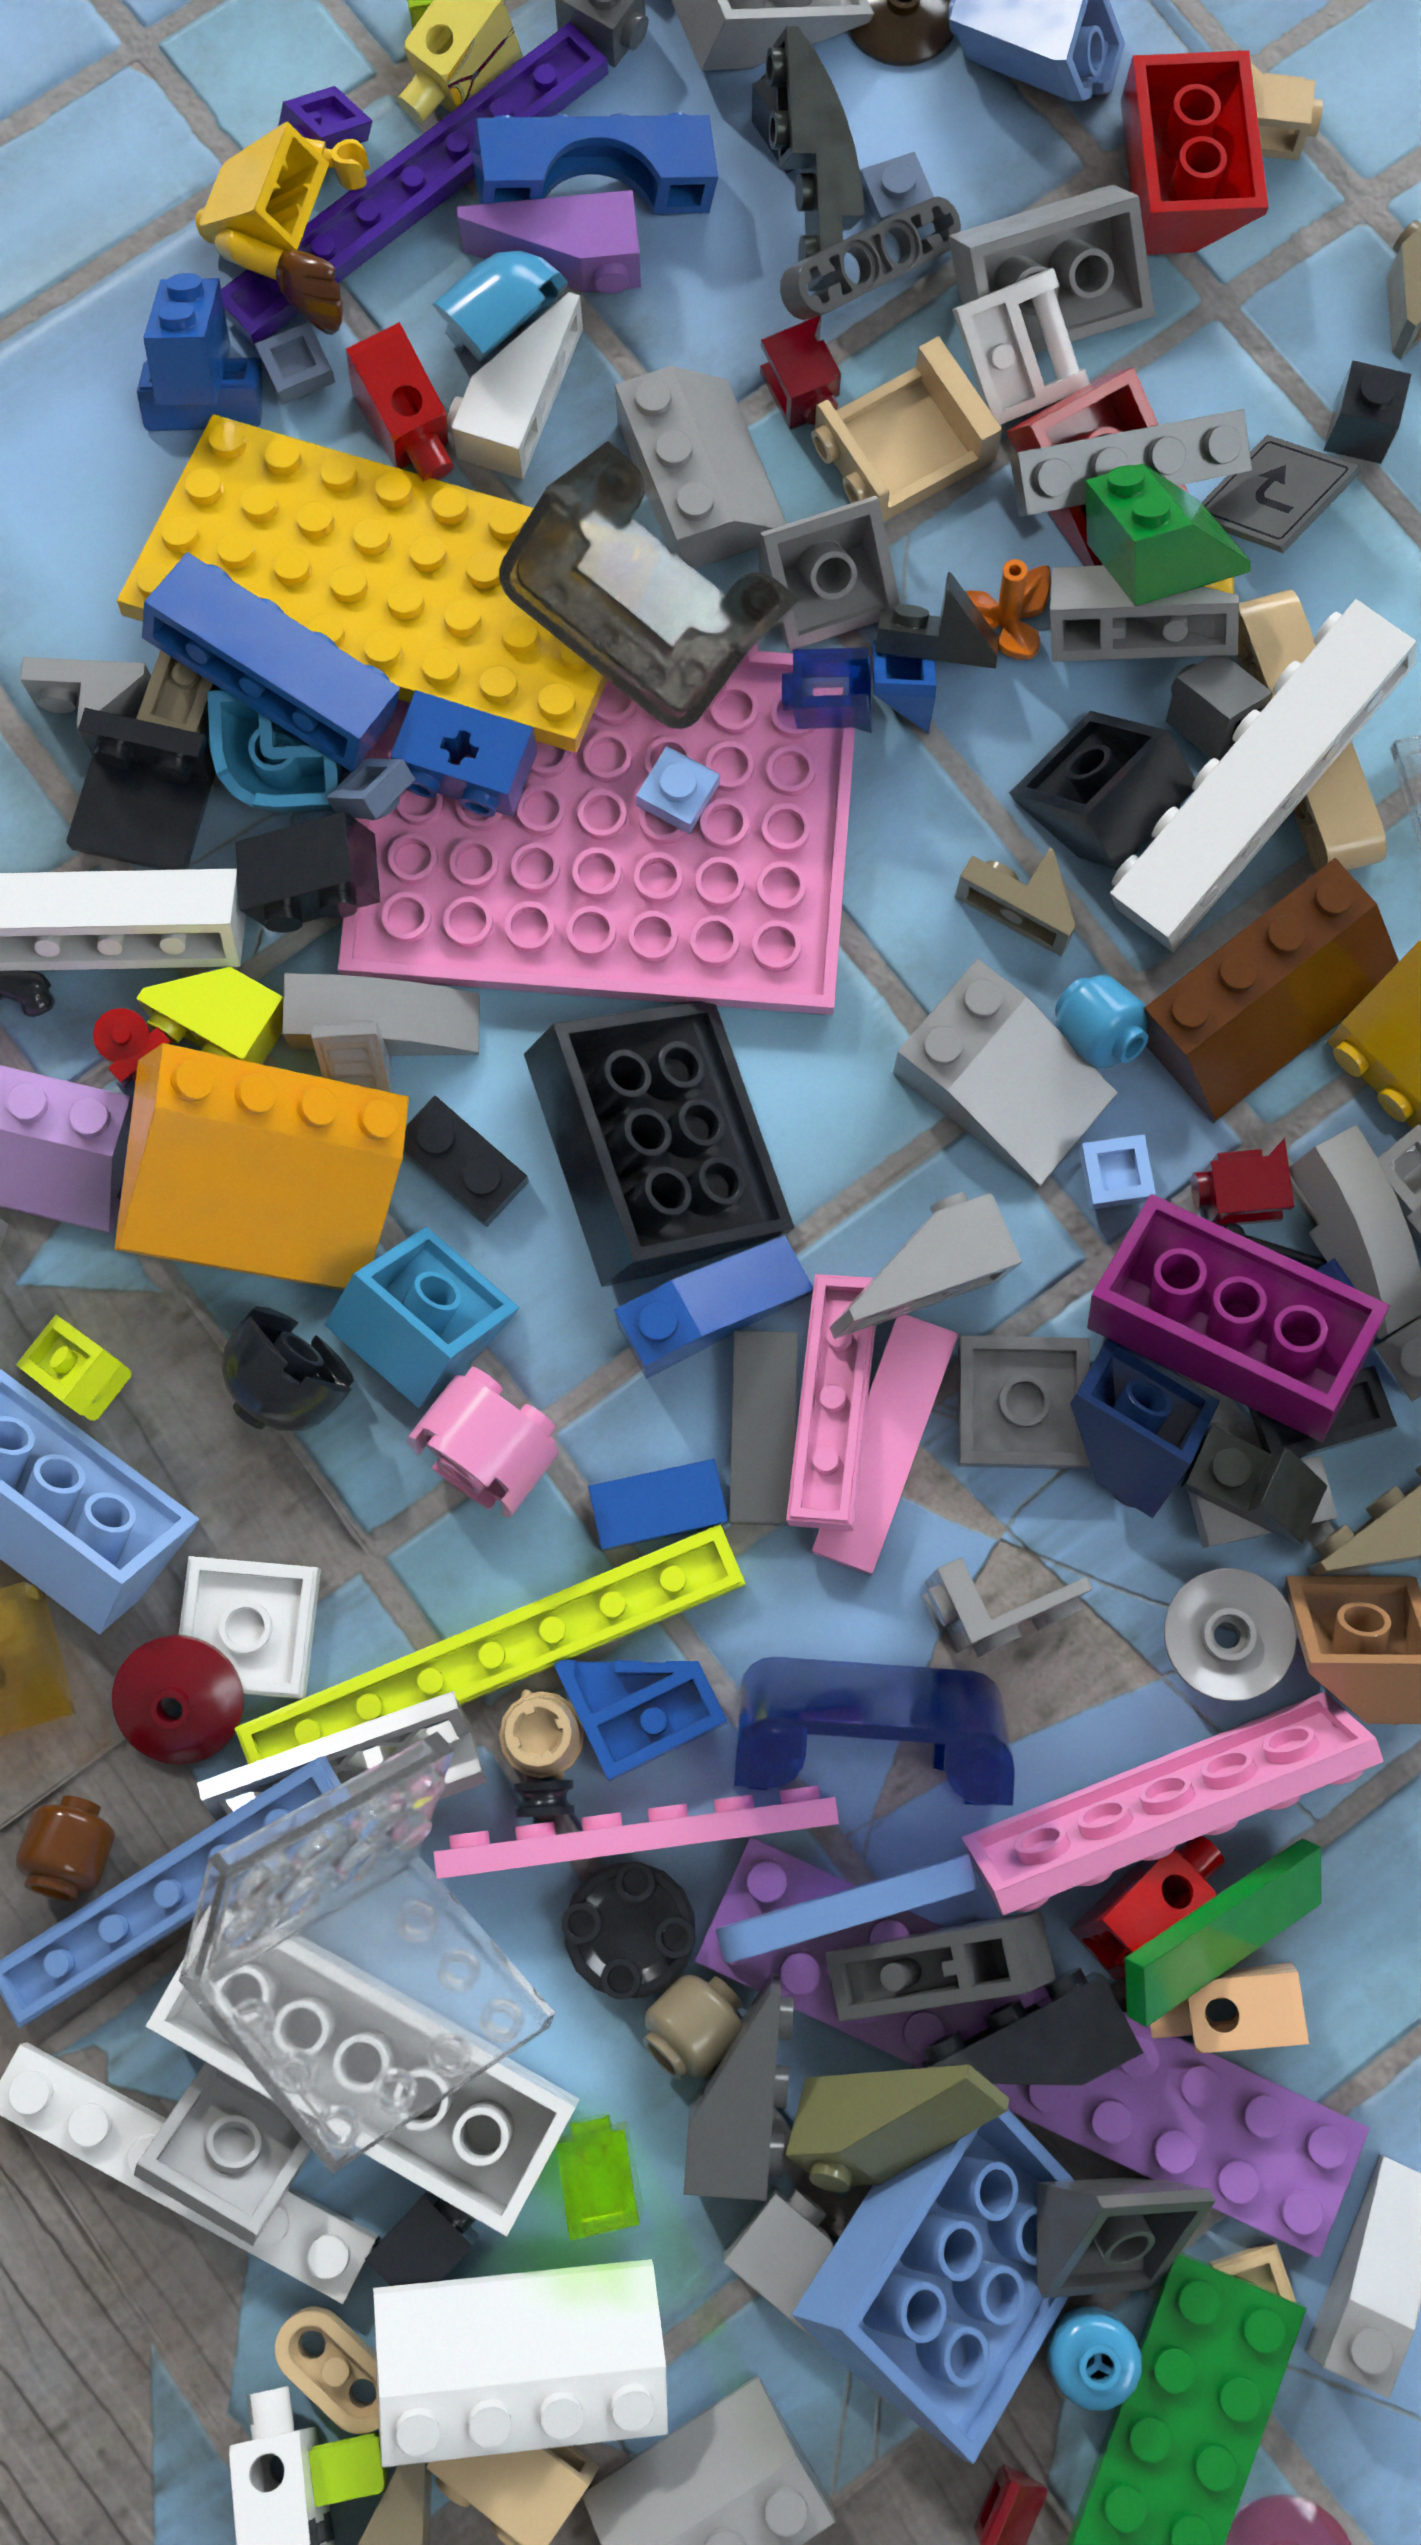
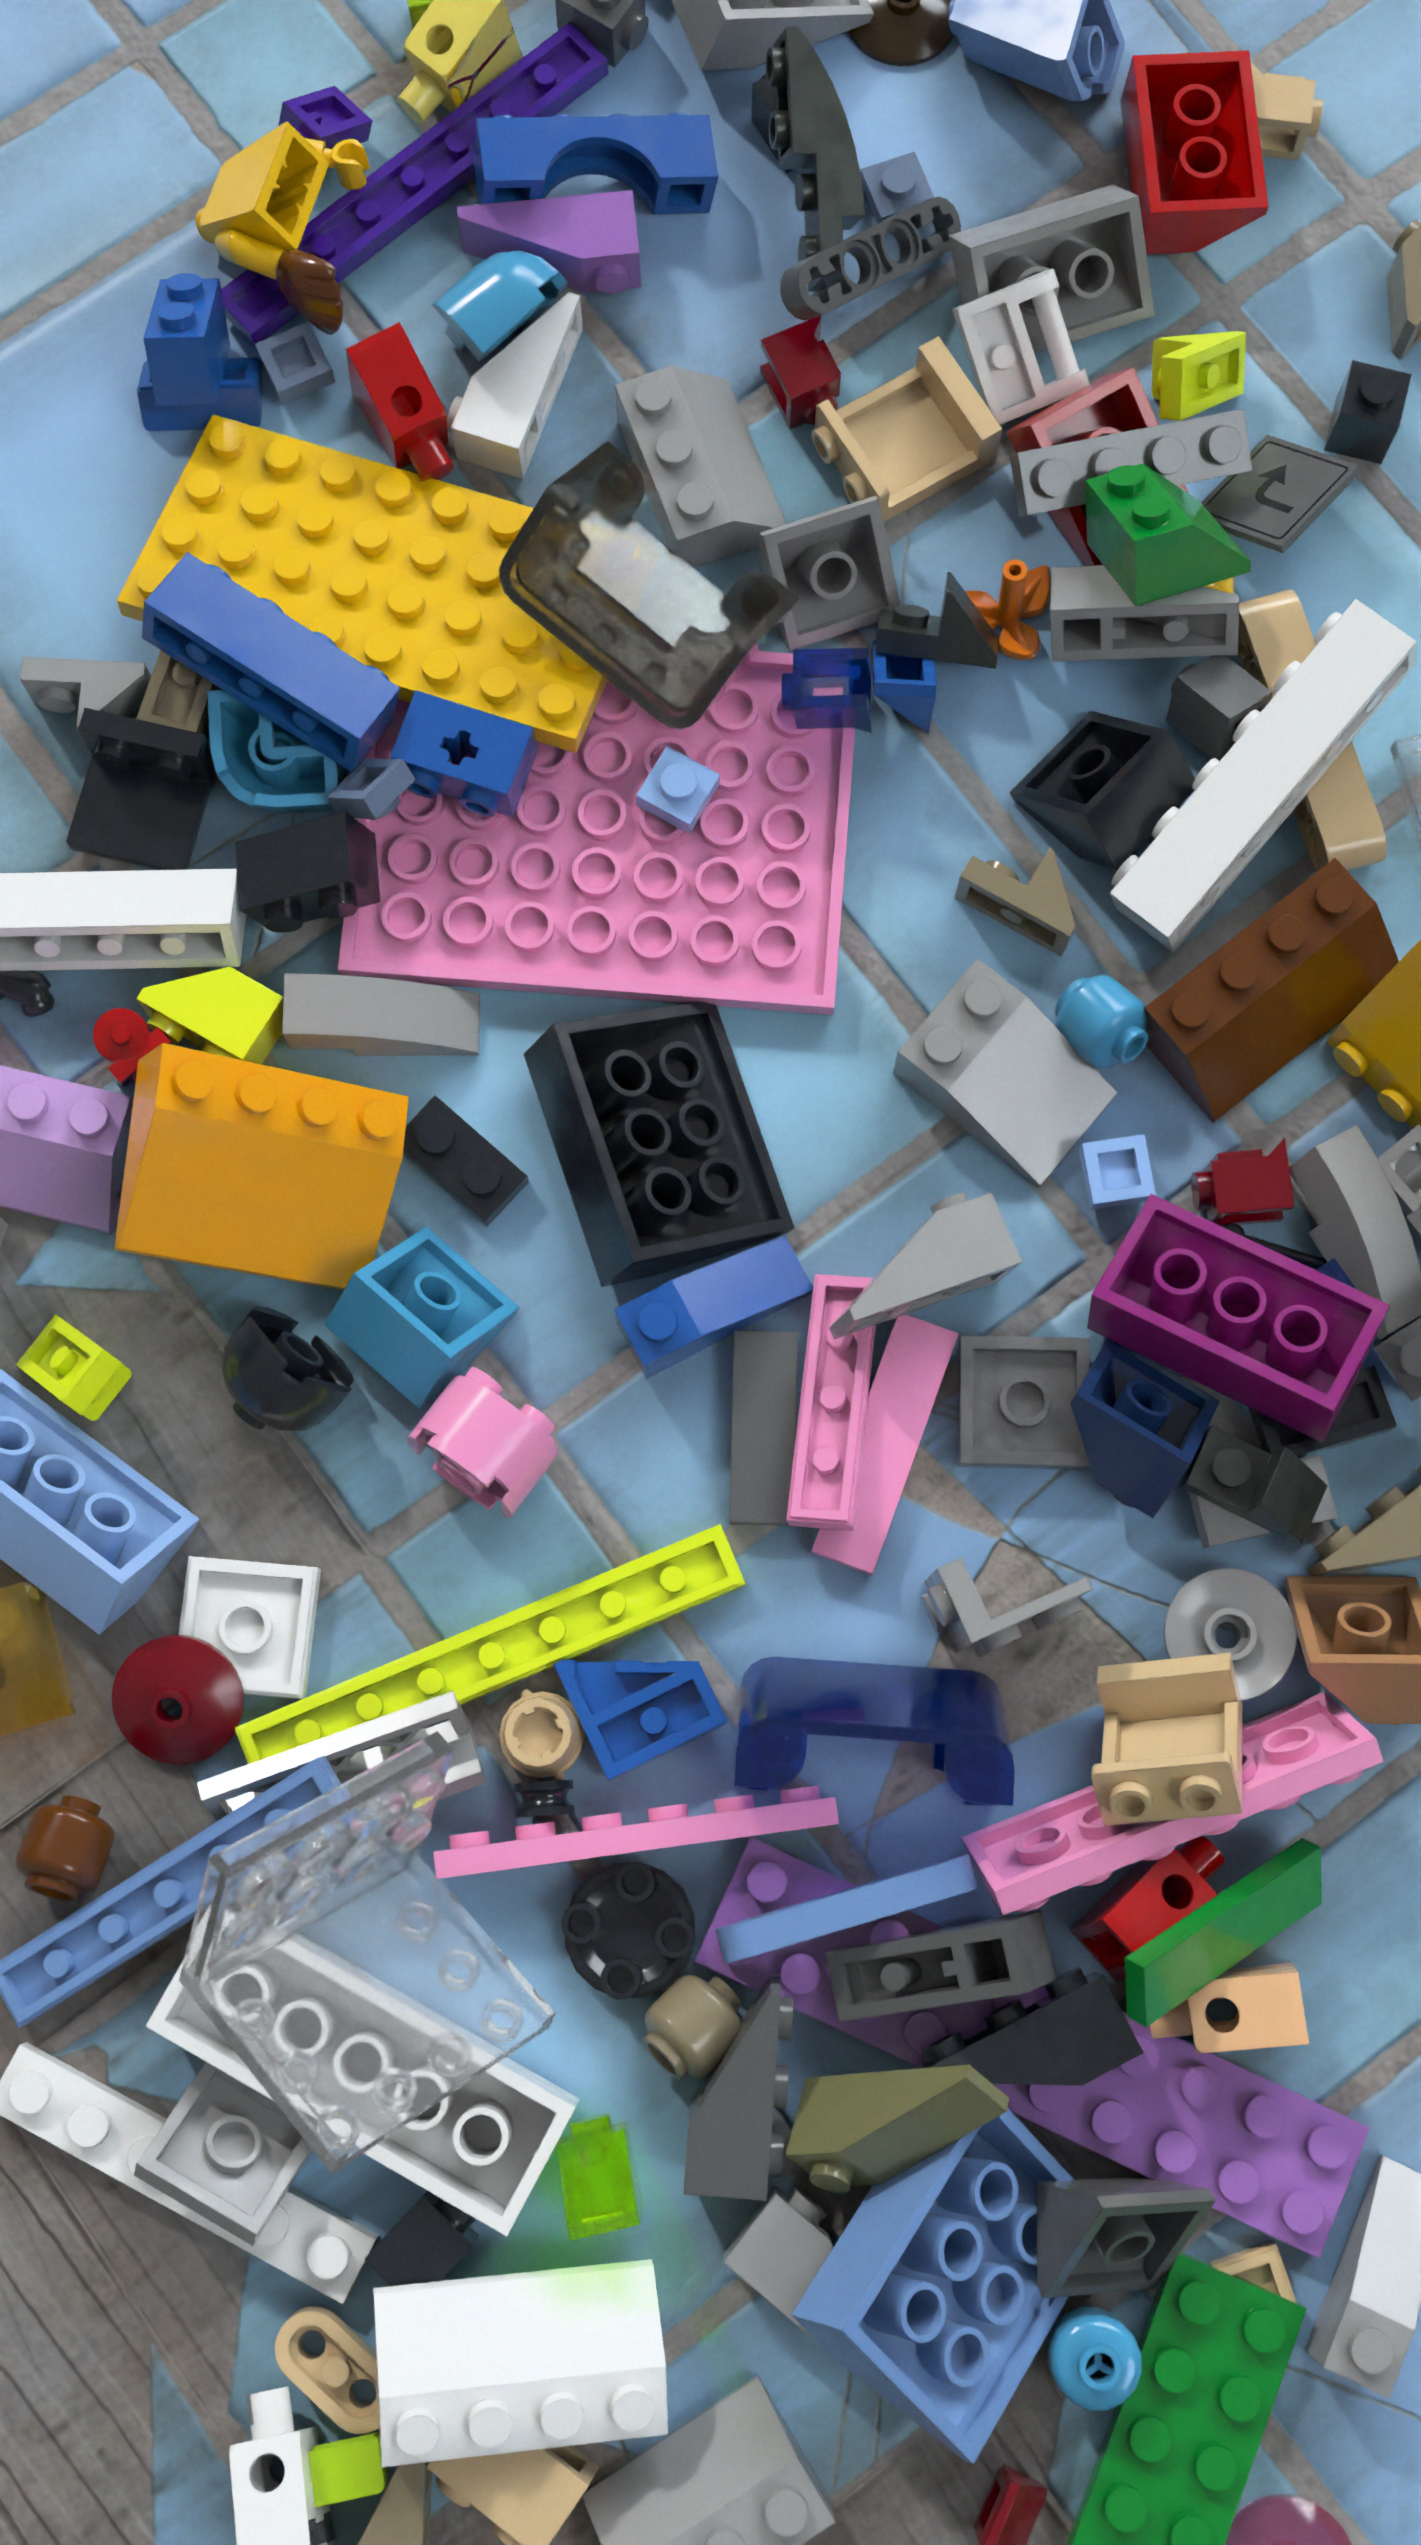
light grey slope [311,1019,393,1093] -> none
blue tile [588,1458,728,1552] -> none
none -> tan panel [1091,1652,1242,1826]
none -> neon yellow slope [1152,331,1246,421]

